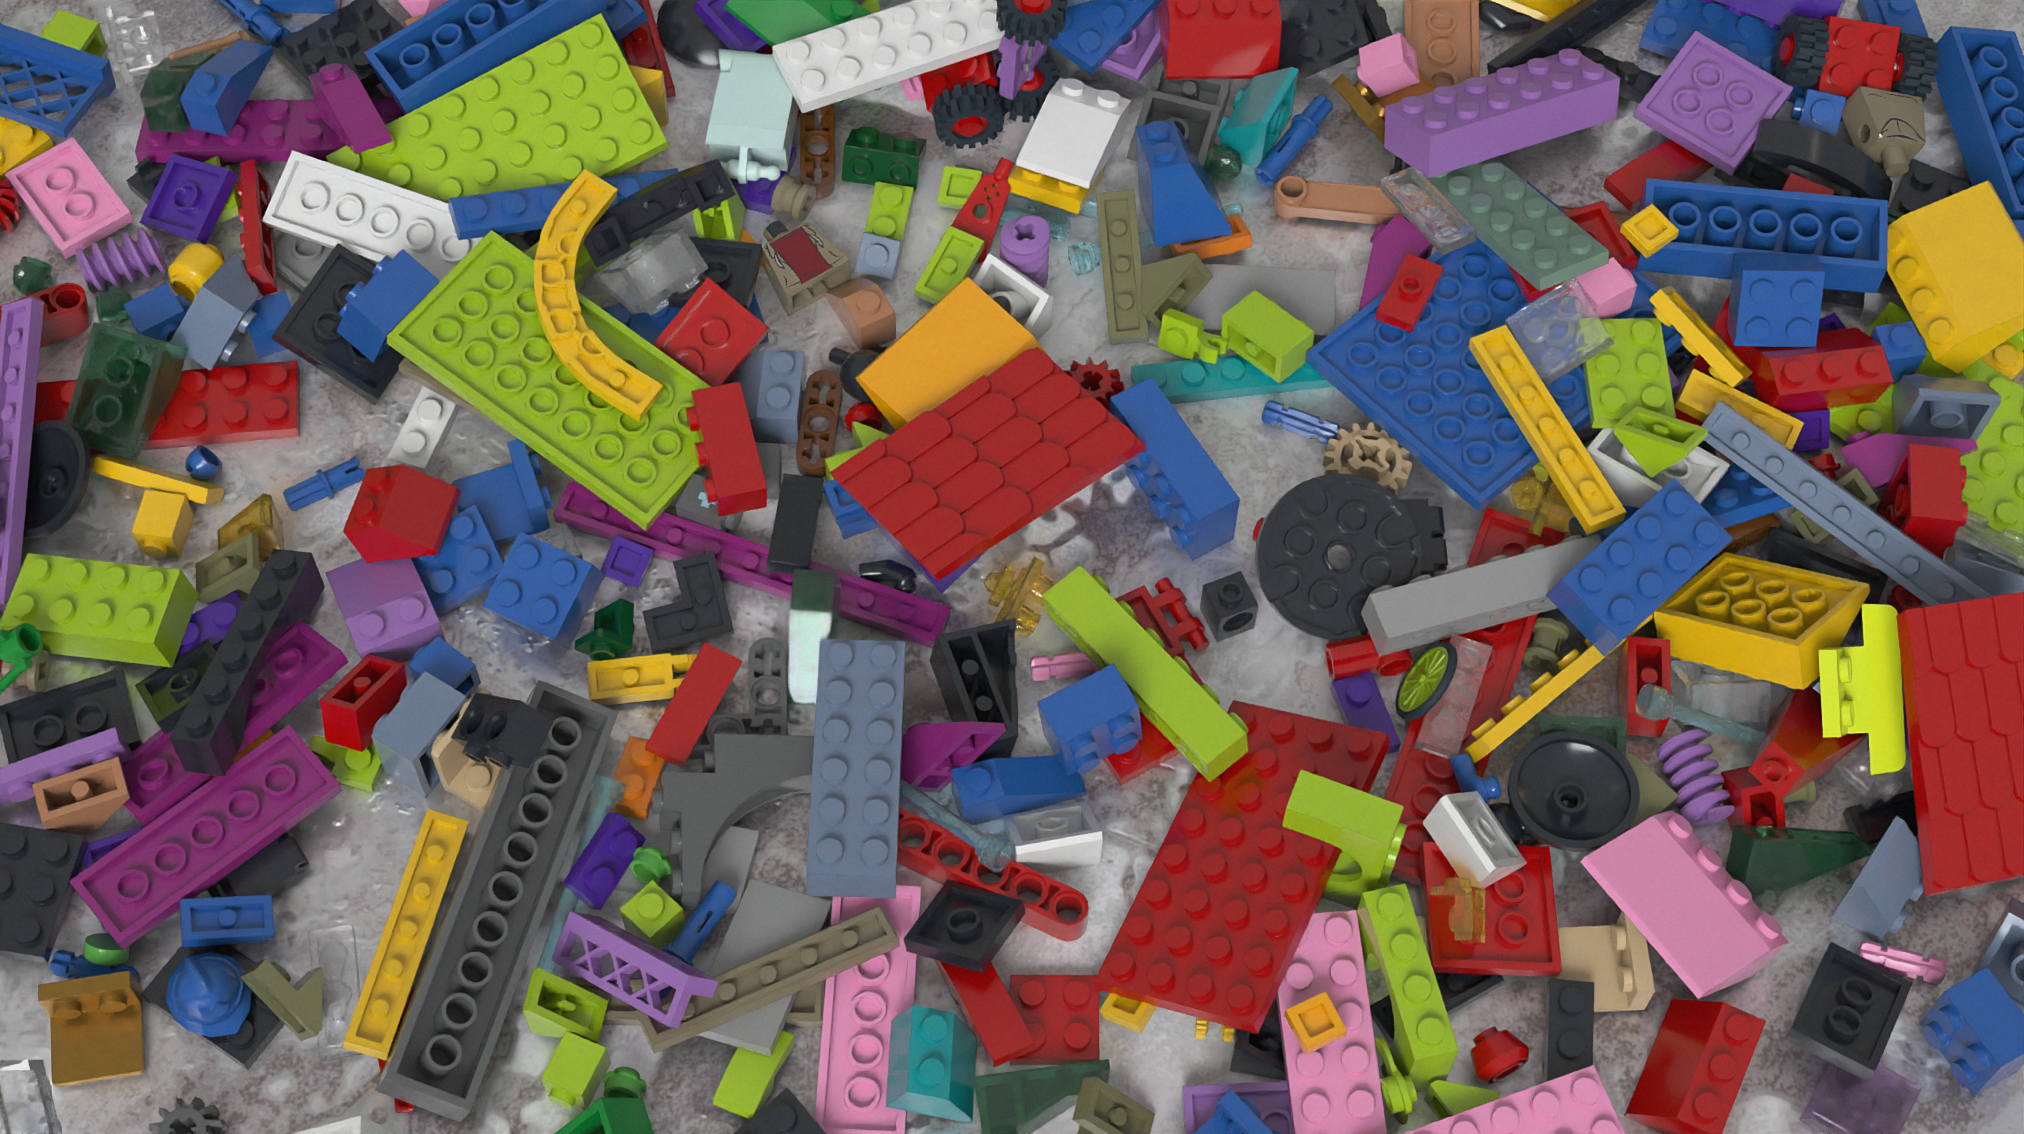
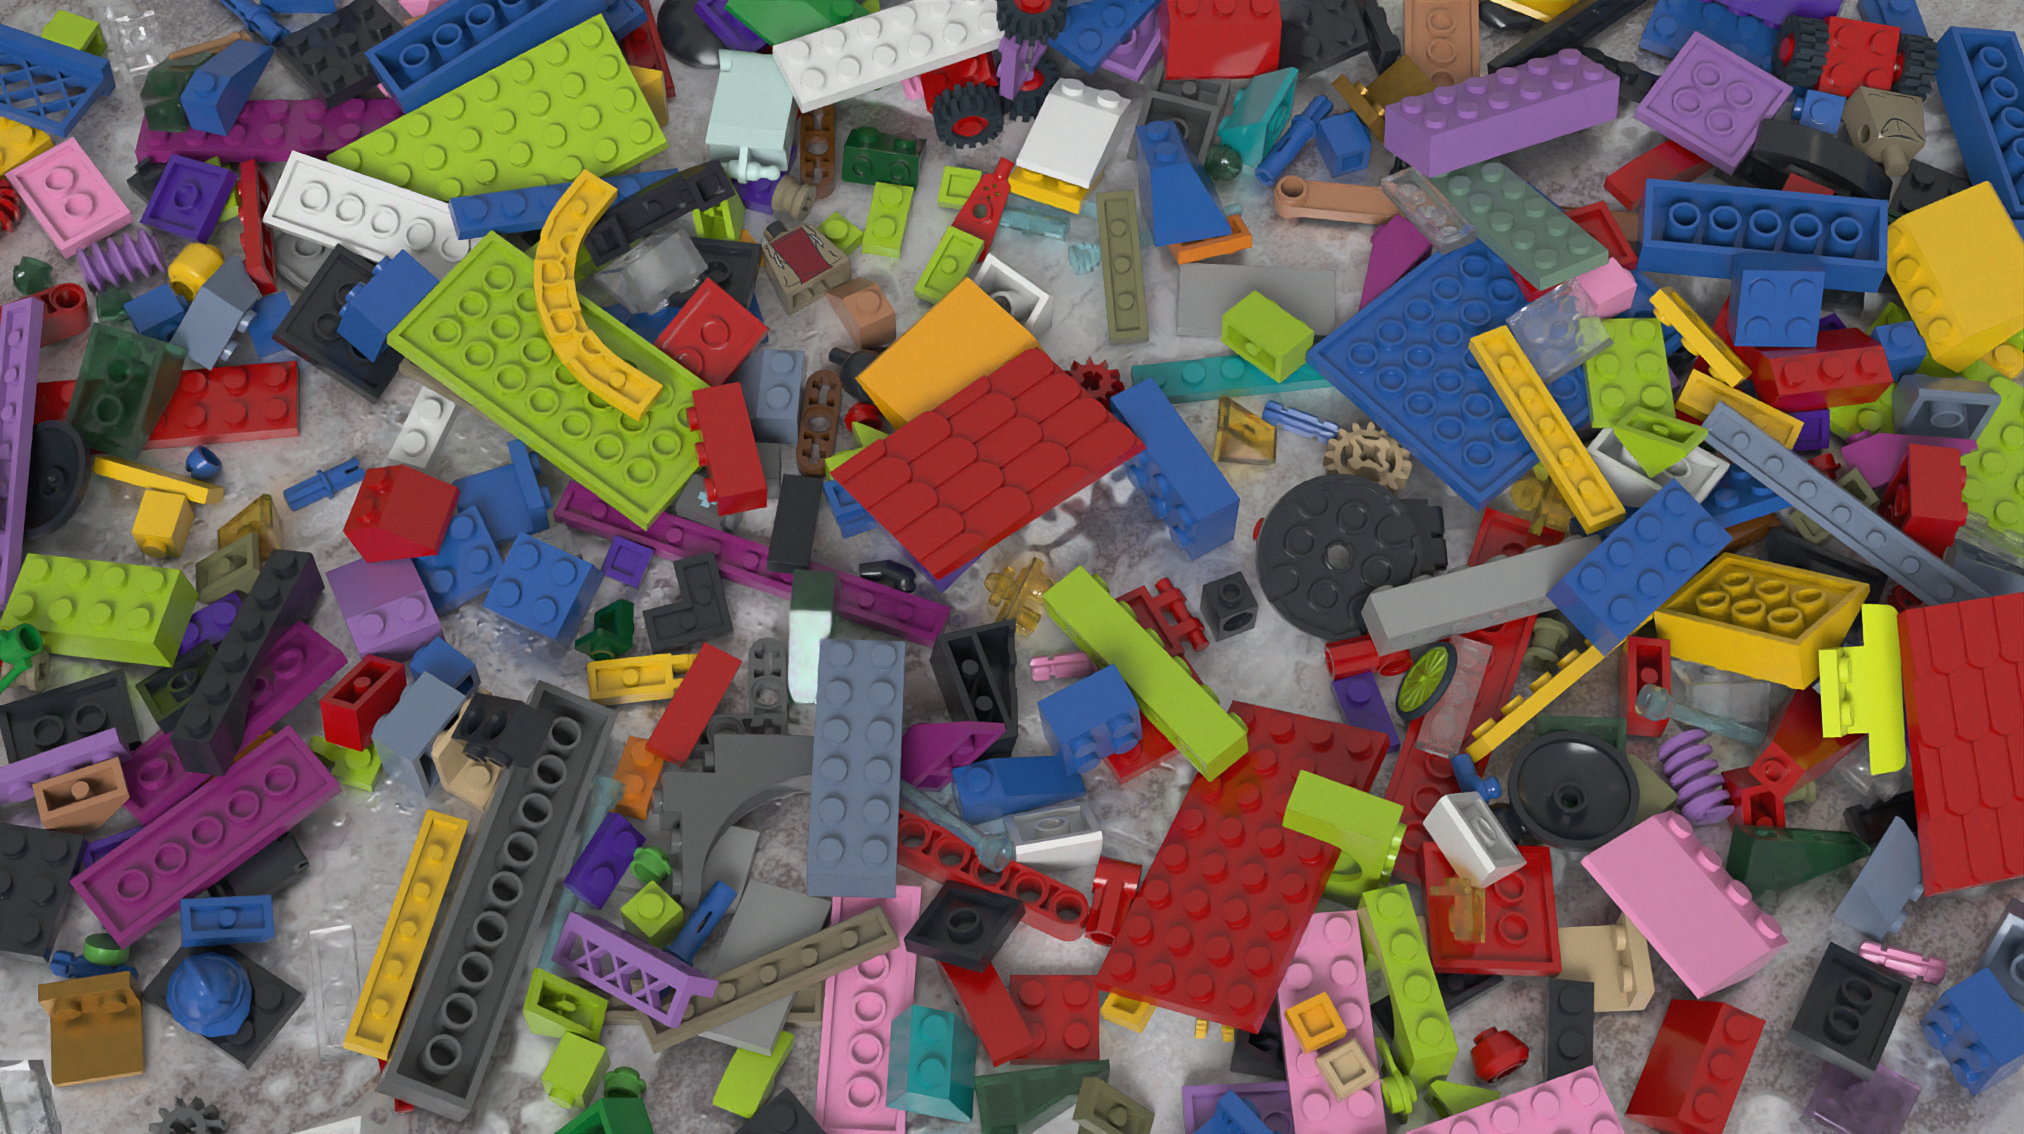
olive slope [240,959,323,1041] -> none
magenta slope [309,63,393,154] -> none
sand blue plate [855,232,904,280] -> none
medium lavender piece [999,215,1050,288] -> none
olive slope [1141,253,1214,333] -> none
lime plate [1157,308,1229,364] -> none
bright pink brick [1357,32,1420,98] -> none
red plate [1375,253,1444,333] -> none
yellow tile [1620,204,1679,259] -> none
none -> lime plate [816,211,864,257]
none -> red piece [1085,855,1143,947]
none -> clear yellow slope [1213,395,1277,466]
none -> blue brick [1315,111,1372,178]
none -> tan tile [1315,1038,1379,1102]

